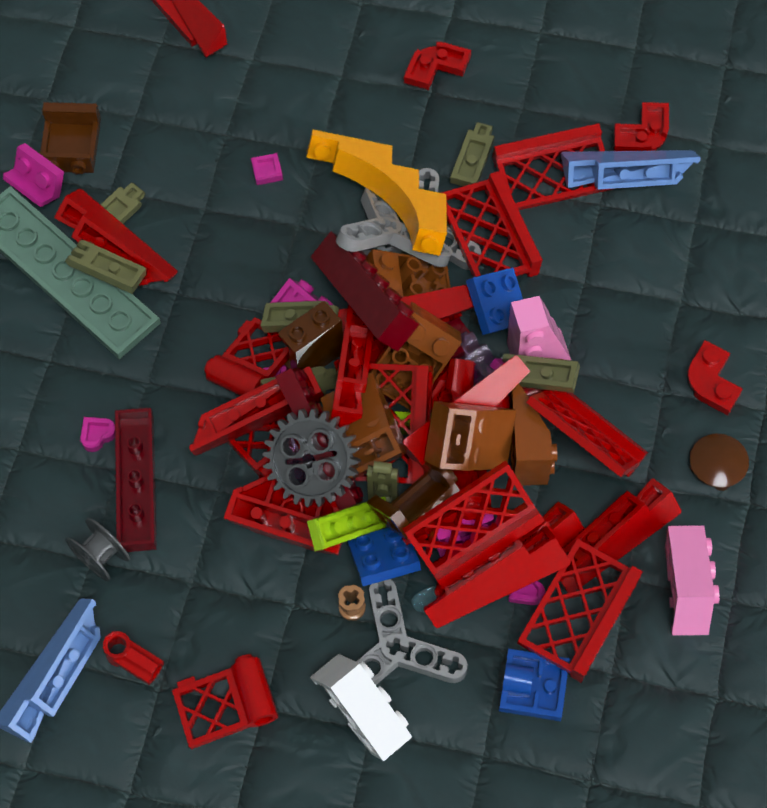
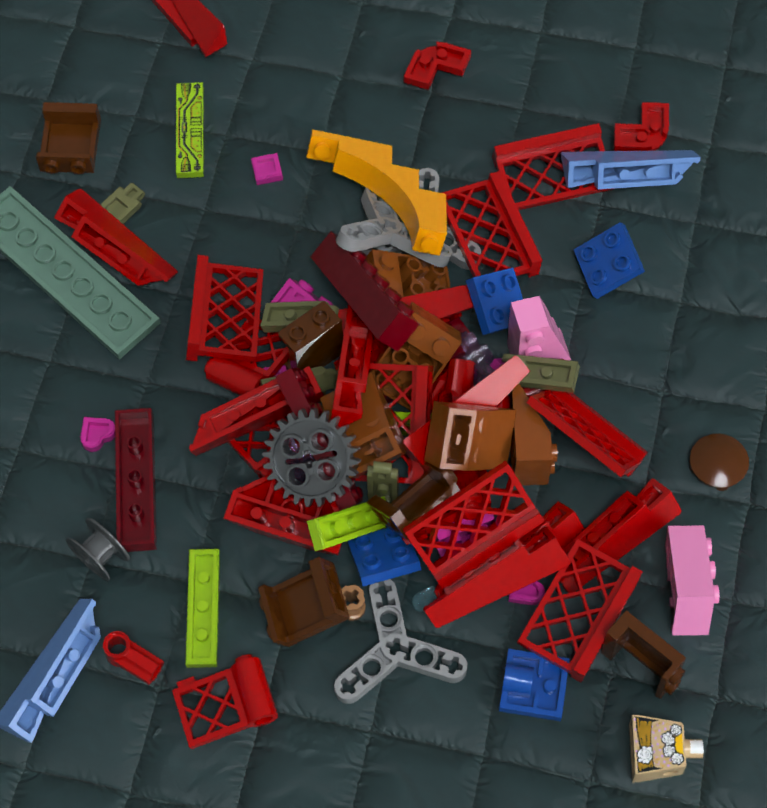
dark pink bracket [3,143,64,207] -> none
olive hinge [65,239,146,294] -> none
white wedge [310,654,412,761] -> none
olive hinge [450,122,495,186] -> none
red plate [687,340,743,416] -> none
none -> lime tile [176,82,204,178]
none -> red fence [186,255,264,362]
none -> lime tile [186,549,220,668]
none -> reddish brown panel [258,557,350,647]
none -> blue plate [574,222,645,299]
none -> reddish brown panel [601,610,686,699]
none -> torso [629,715,703,783]

